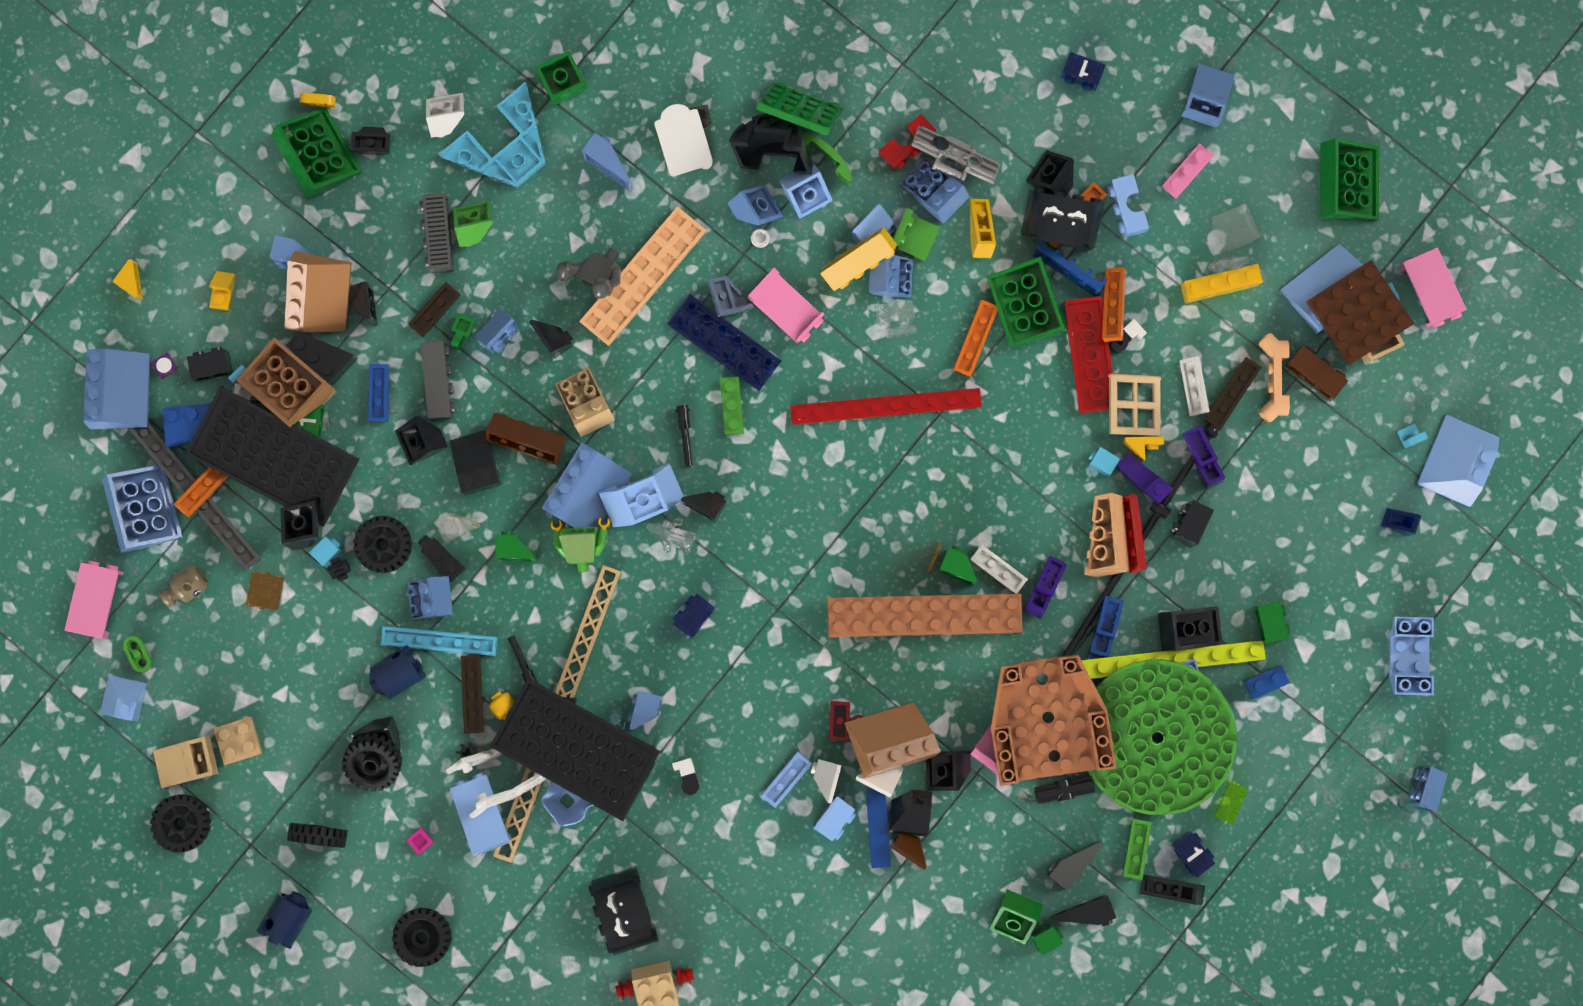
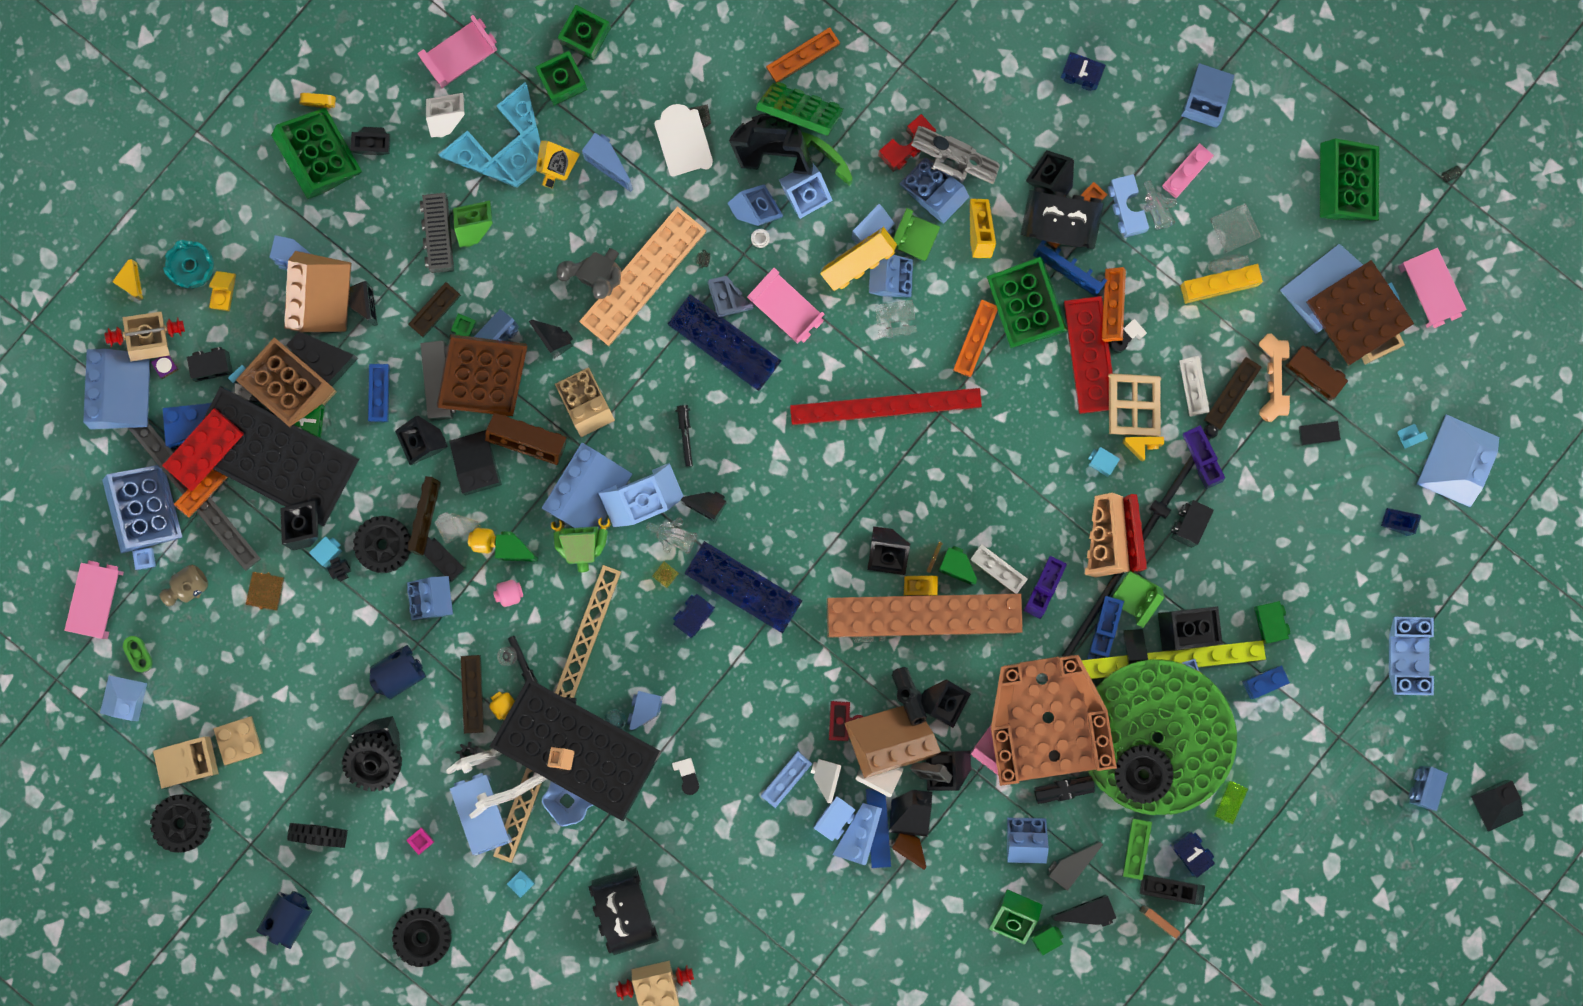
medium azure tile [380,626,498,656] -> none
bright green plate [720,377,744,436] -> none
dark purple slope [1116,452,1173,505] -> none
none -> tan brick [104,312,185,361]
none -> light blue tile [132,548,156,570]
none -> red plate [162,408,244,492]
none -> teal plate [163,240,214,289]
none -> dark brown plate [408,476,441,556]
none -> bright pink panel [417,15,497,88]
none -> reddish brown plate [437,334,527,416]
none -> yellow head [468,528,496,553]
none -> bright pink head [493,580,523,607]
none -> clear tile [497,646,517,666]
none -> medium azure plate [507,870,535,898]
none -> yellow torso [536,141,579,189]
none -> light nougat slope [547,747,574,770]
none -> green brick [558,5,611,60]
none -> clear yellow plate [652,562,679,589]
none -> clear blue plate [684,541,802,634]
none -> clear smoke plate [696,249,710,269]
none -> orange plate [766,27,840,83]
none -> light blue wing [833,803,882,865]
none -> black slope [867,526,910,575]
none -> black piece [892,667,927,726]
none -> yellow slope [904,575,938,596]
none -> dark grey plate [910,762,952,783]
none -> black slope [921,680,971,728]
none -> medium blue slope [1007,818,1049,863]
none -> bright green bracket [1112,571,1164,628]
none -> black wheel [1115,744,1174,804]
none -> black tile [1123,629,1148,664]
none -> nougat tile [1139,906,1180,939]
none -> clear piece [1144,180,1177,230]
none -> black tile [1299,421,1341,446]
none -> clear smoke piece [1442,165,1462,183]
none -> black slope [1471,780,1523,832]

